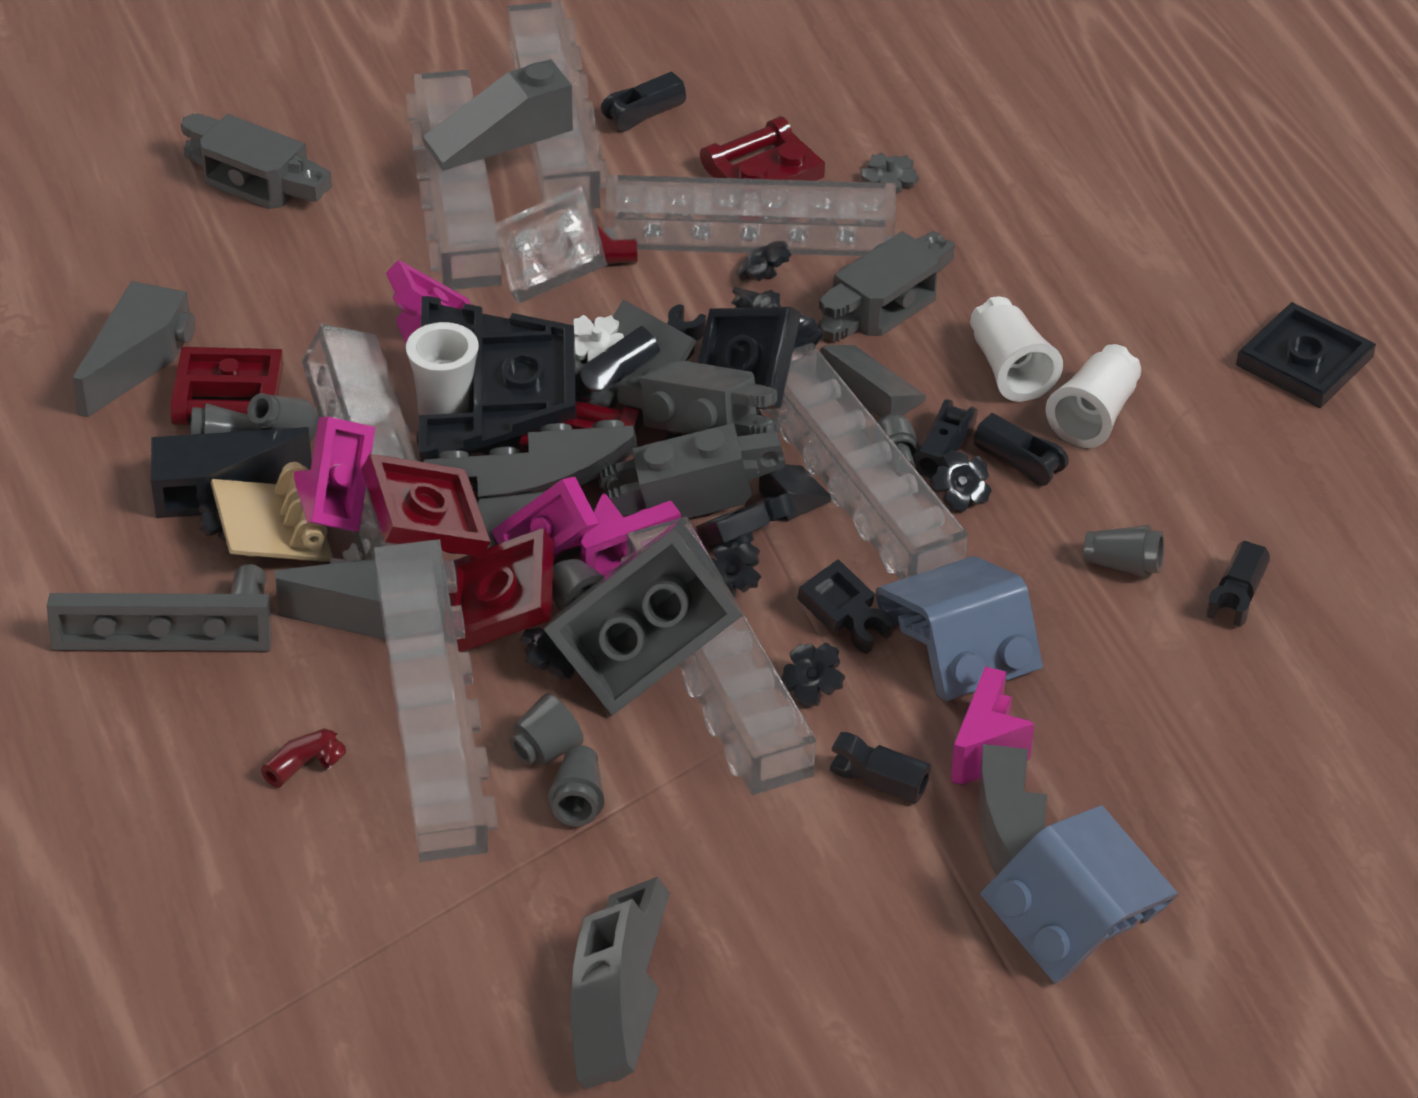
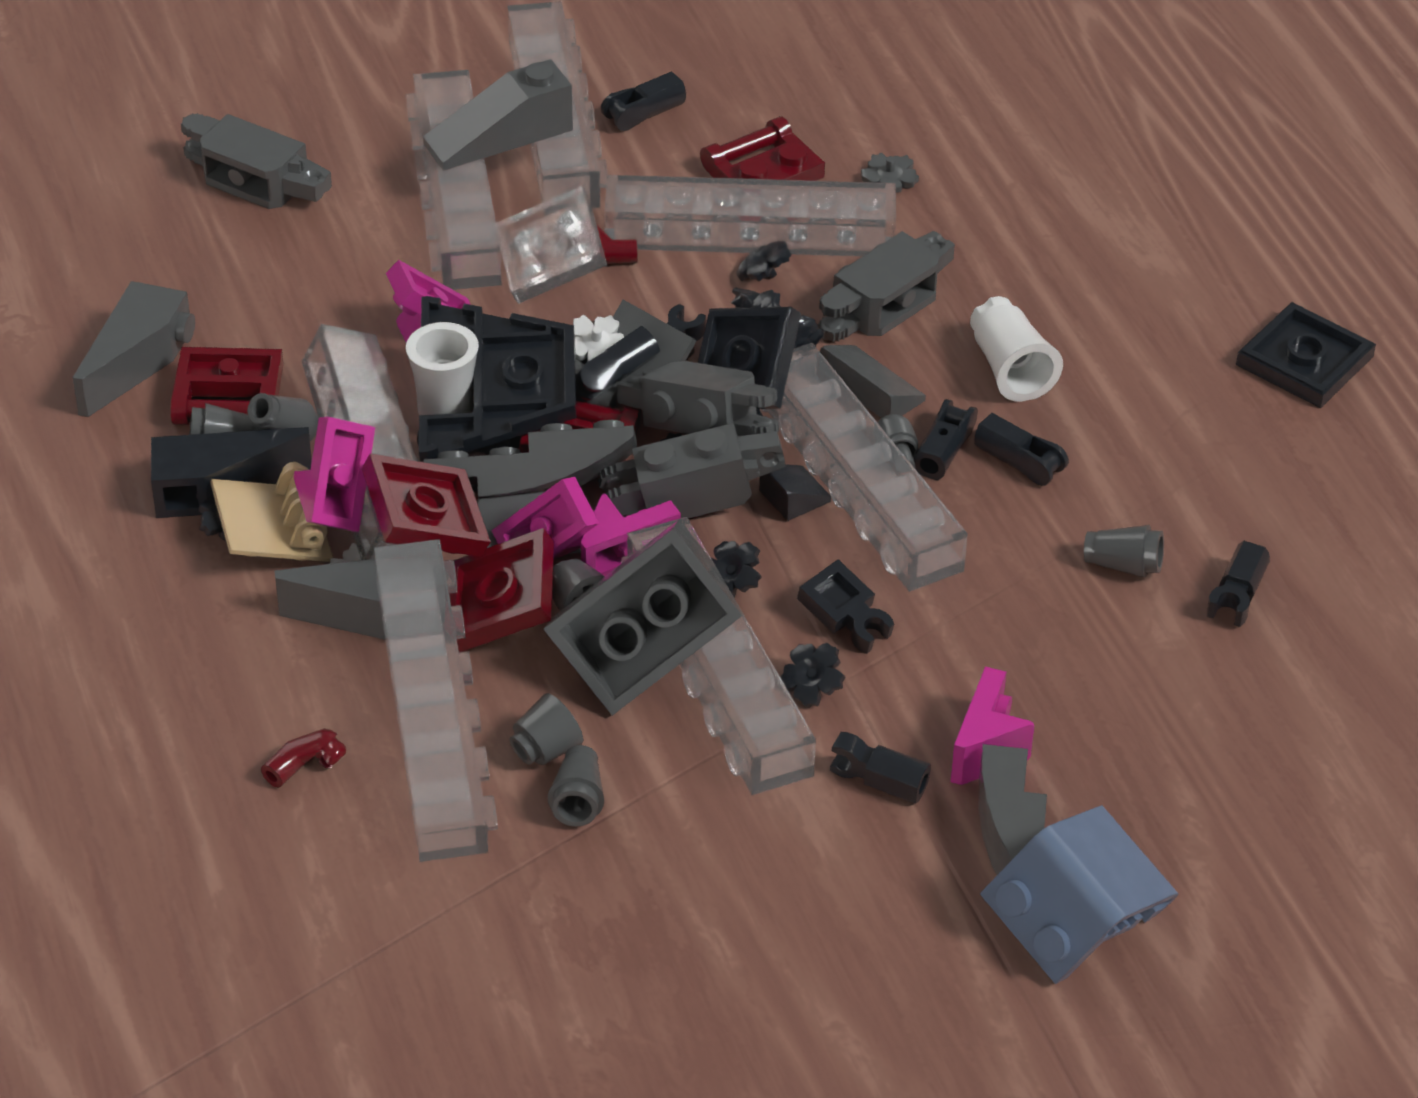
dark grey piece [46,564,272,651] -> none
black plant [520,627,576,681] -> none
dark grey slope [571,877,670,1090] -> none
black plate [696,492,796,546] -> none
sand blue piece [876,556,1043,701] -> none
black plant [929,450,992,513] -> none
white plant [1046,344,1141,448] -> none

